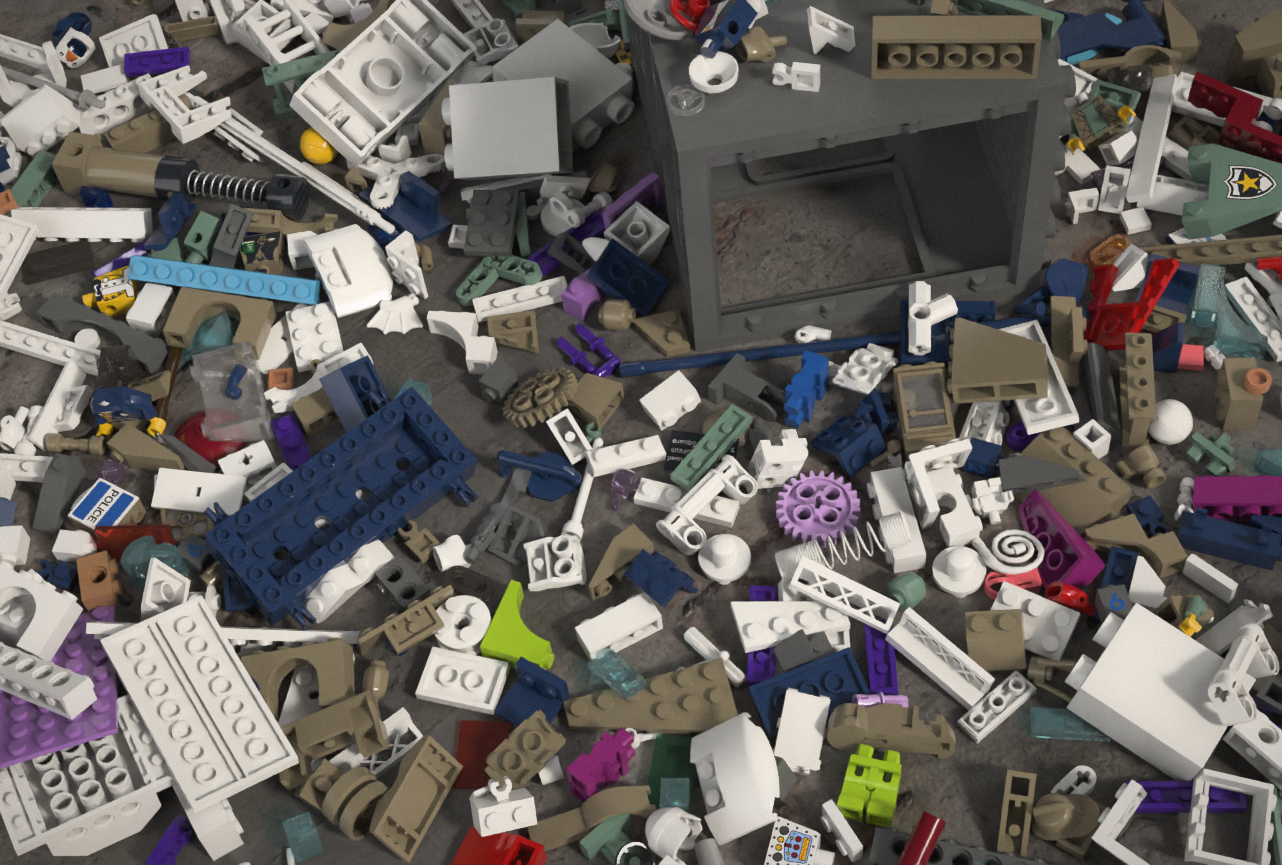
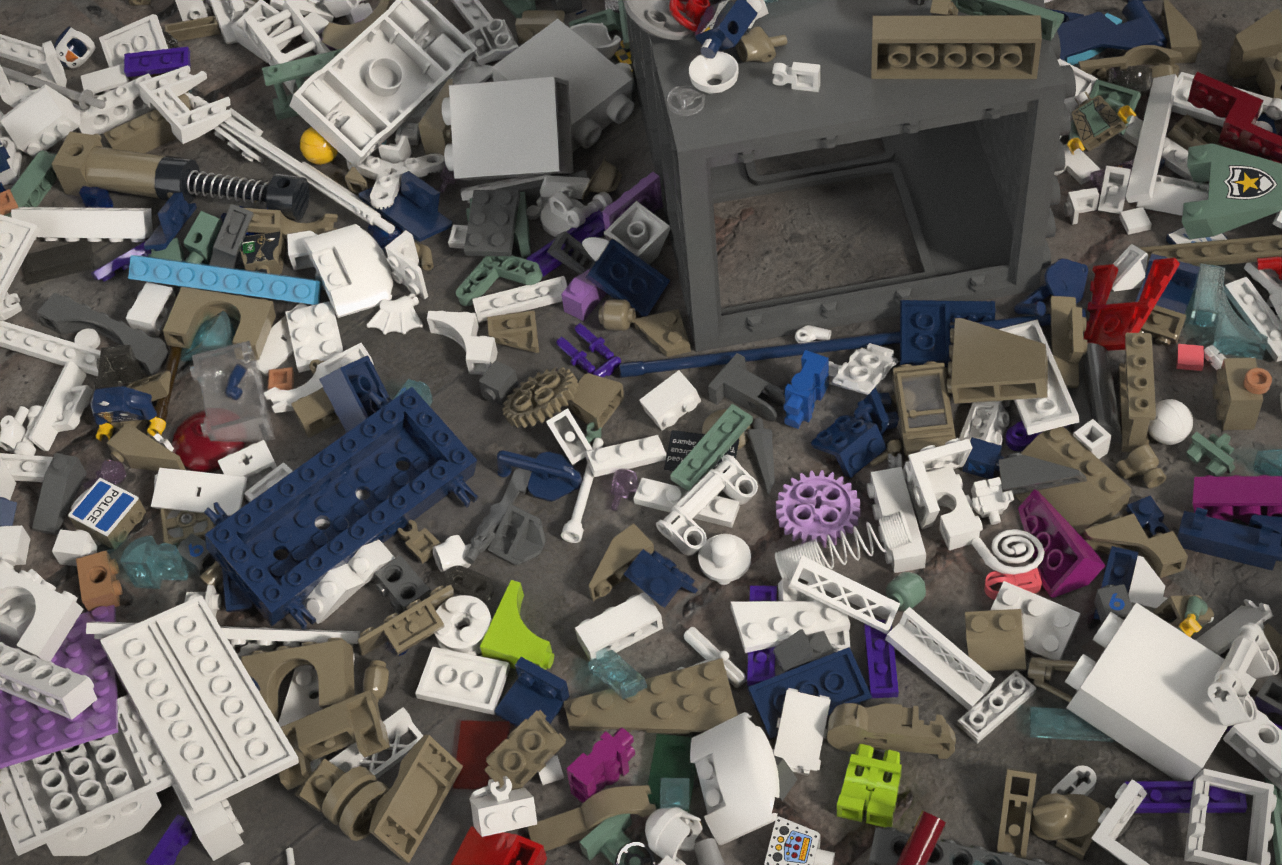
dark blue plate [34,559,79,592] -> none
dark tan piece [45,433,108,456] -> none
dark blue hair [52,12,92,43] -> none
torso [82,265,138,317] -> none
clear red piece [94,525,178,562] -> none
white slope [141,557,191,622] -> none
dark grey bar [158,434,218,473] -> none
dark purple plate [271,413,312,471] -> none
clear light blue panel [282,812,324,862] -> none
white slope [524,535,587,591] -> none
white hand [625,728,663,749] -> none
white hips [747,429,808,489] -> none
white slope [807,6,856,54] -> none
white plate [820,799,863,862] -> none
lavender axle [852,692,908,708] -> none
white piece [908,281,958,356] -> none
white plate [932,546,986,598] -> none
red piece [1045,581,1096,616] -> none
clear orange plate [1089,234,1131,269] -> none
white brick [1098,130,1139,166] -> none
dark blue slope [1151,322,1184,373] -> none
white piece [1174,477,1194,521] -> none
white tile [1183,554,1238,604] -> none

